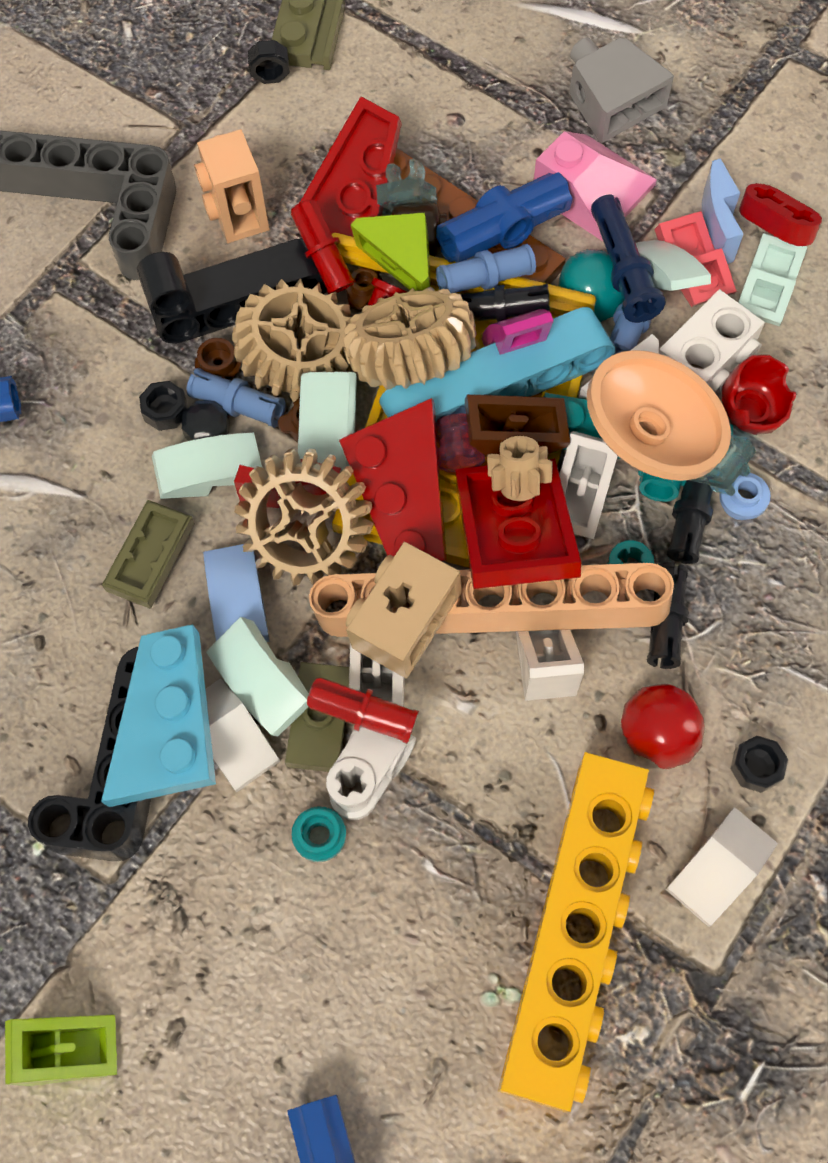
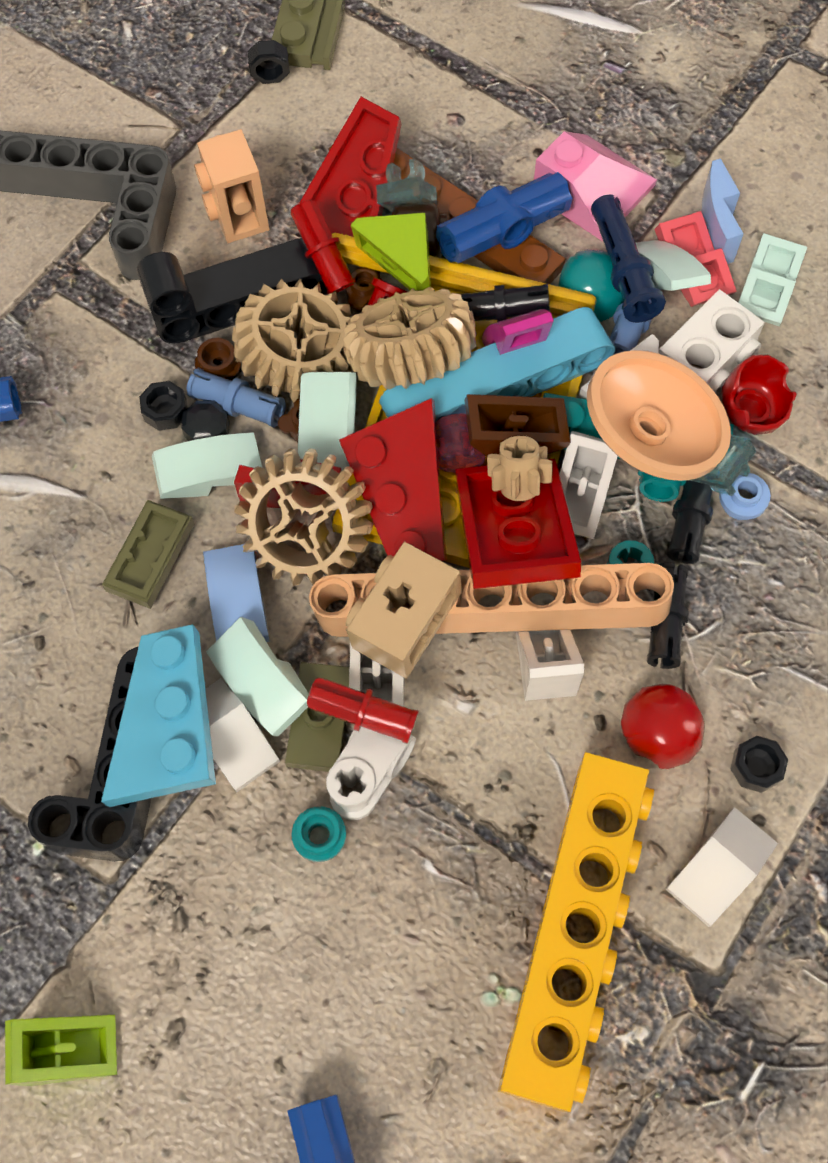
medium blue pin [436,244,536,293] -> none
light grey torso [570,37,674,144] -> none
red beam [739,183,822,246] -> none

